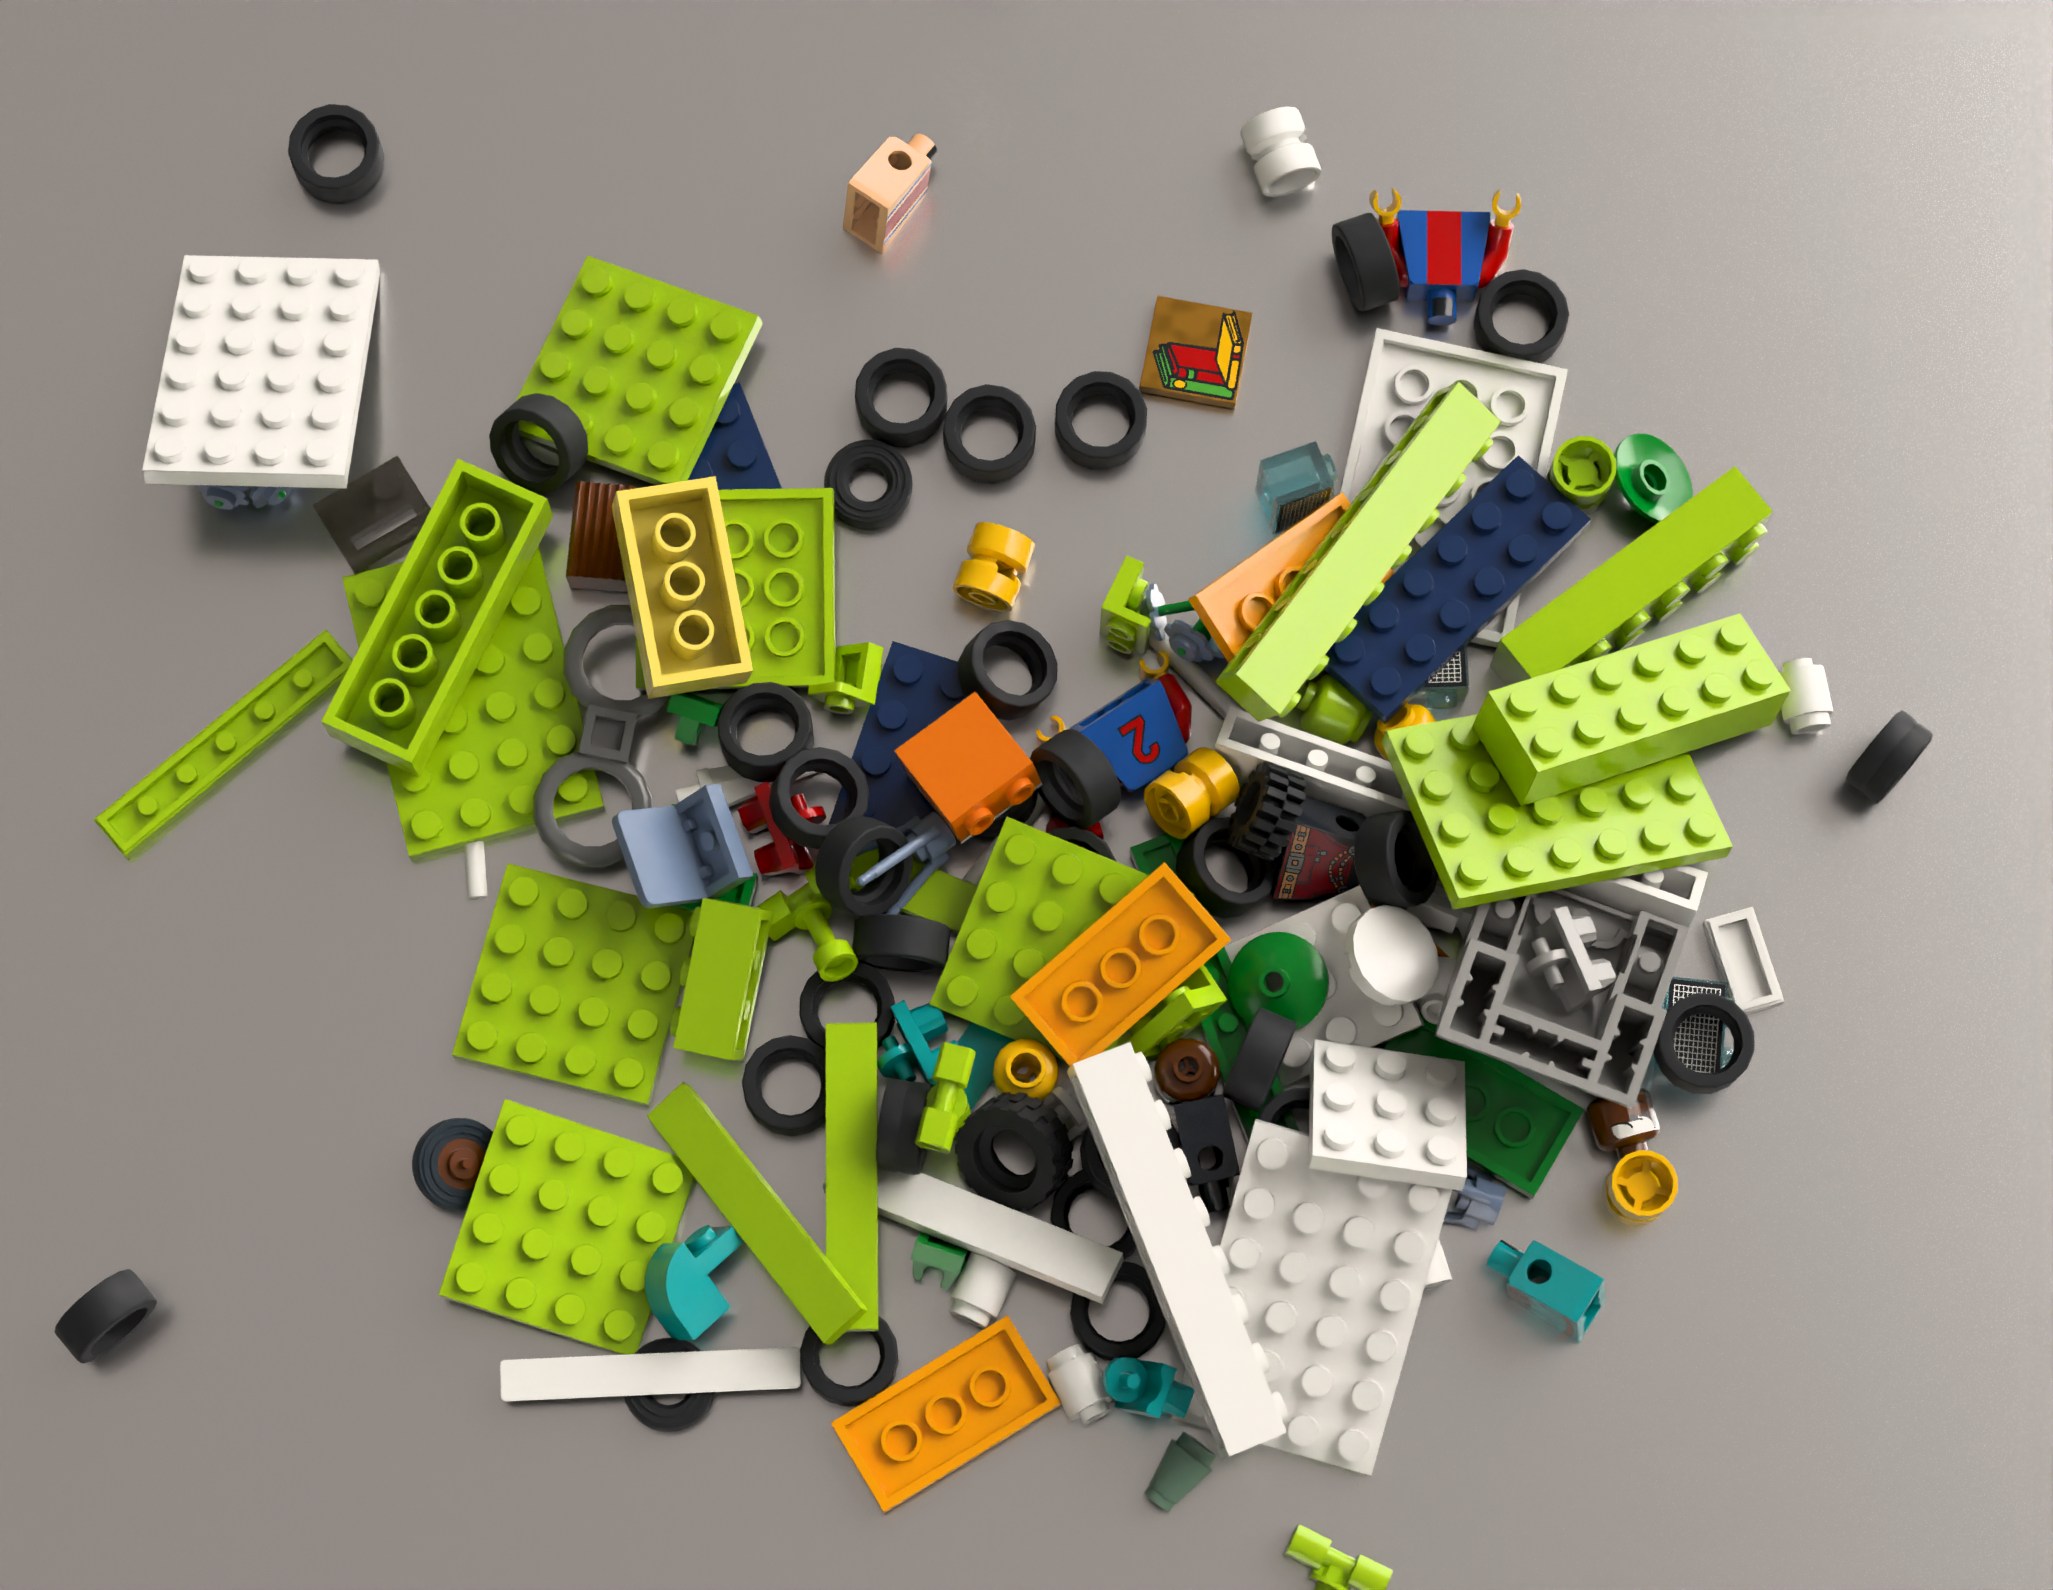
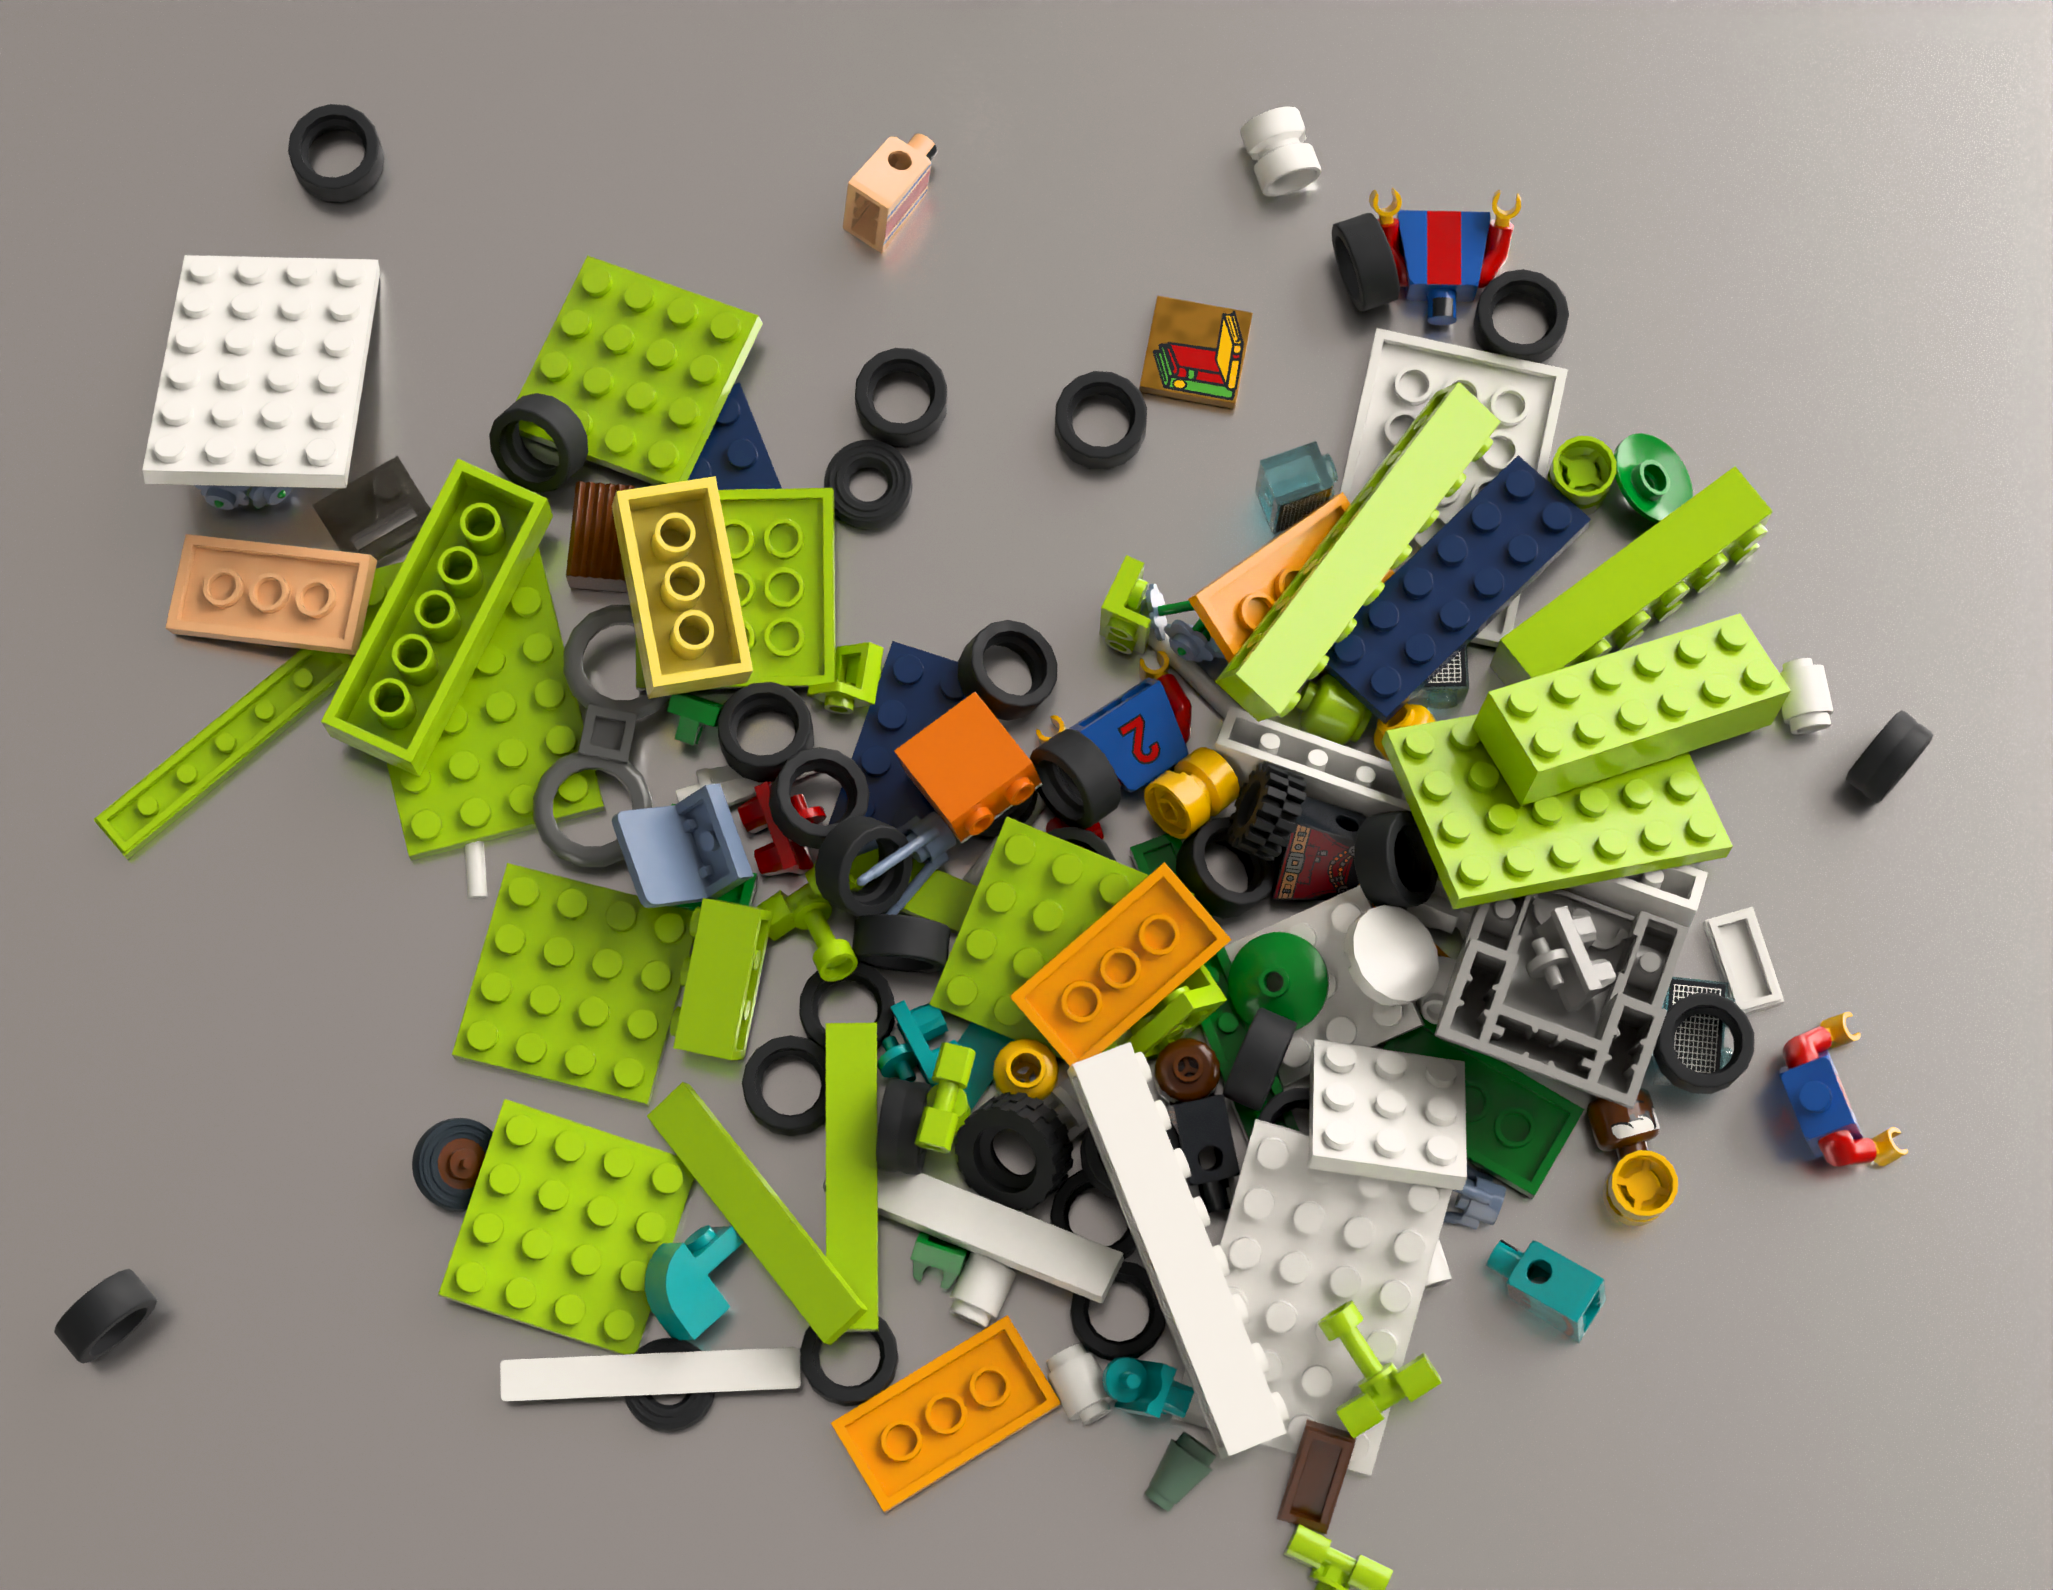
black tyre [943,384,1036,484] -> none
yellow wheel [952,522,1035,612] -> none
none -> light nougat plate [165,534,377,655]
none -> reddish brown tile [1277,1419,1356,1534]
none -> lime bar [1317,1301,1442,1439]
none -> torso [1779,1012,1908,1167]

